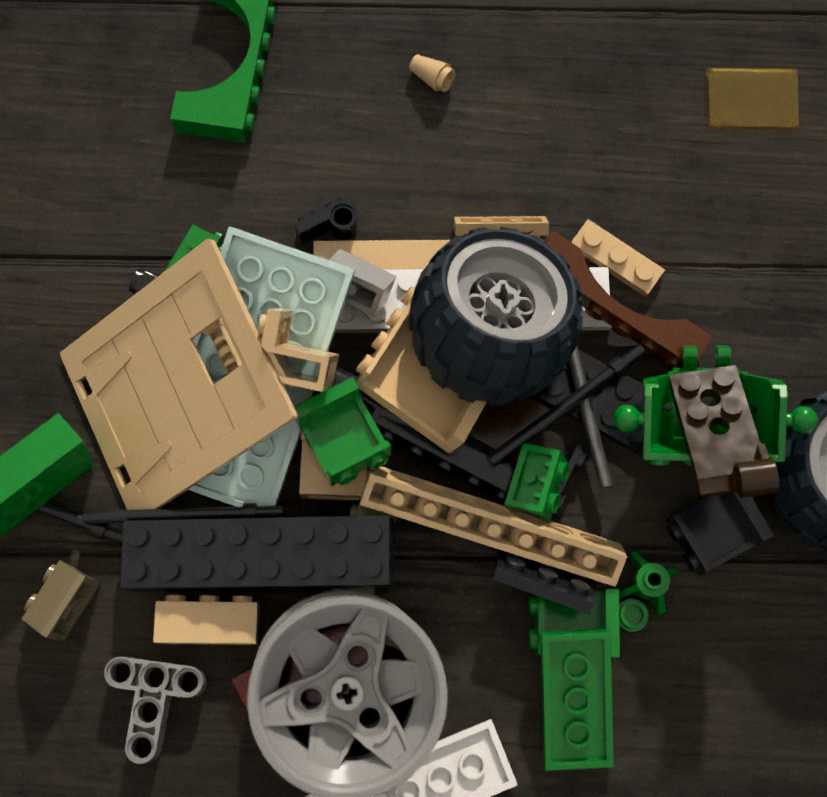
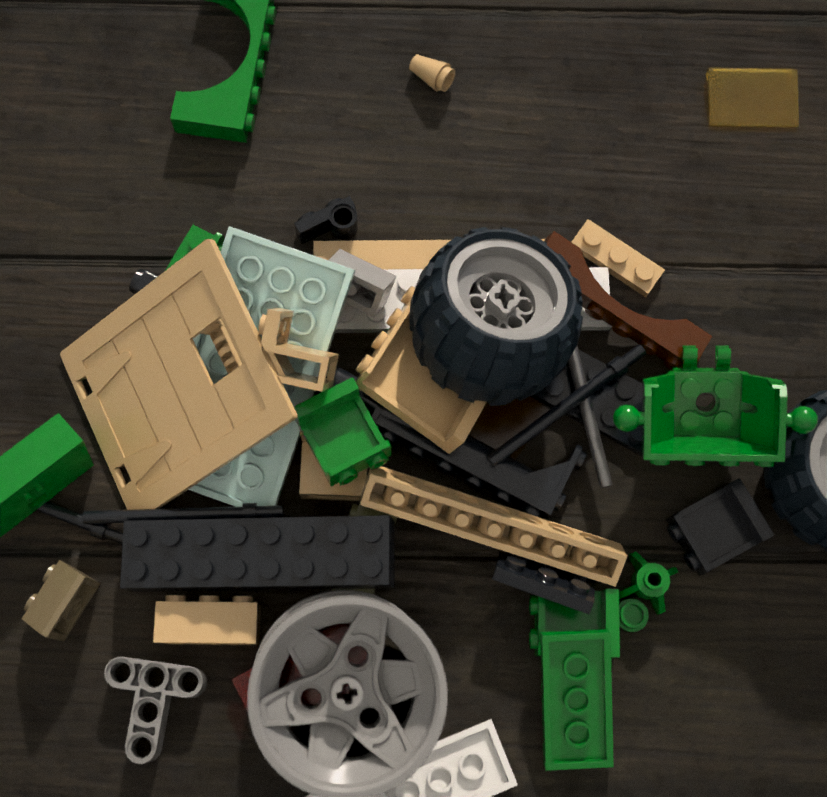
tan plate [454,216,549,239] -> none
green bracket [504,443,569,522] -> none
dark brown hinge [668,365,779,498] -> none

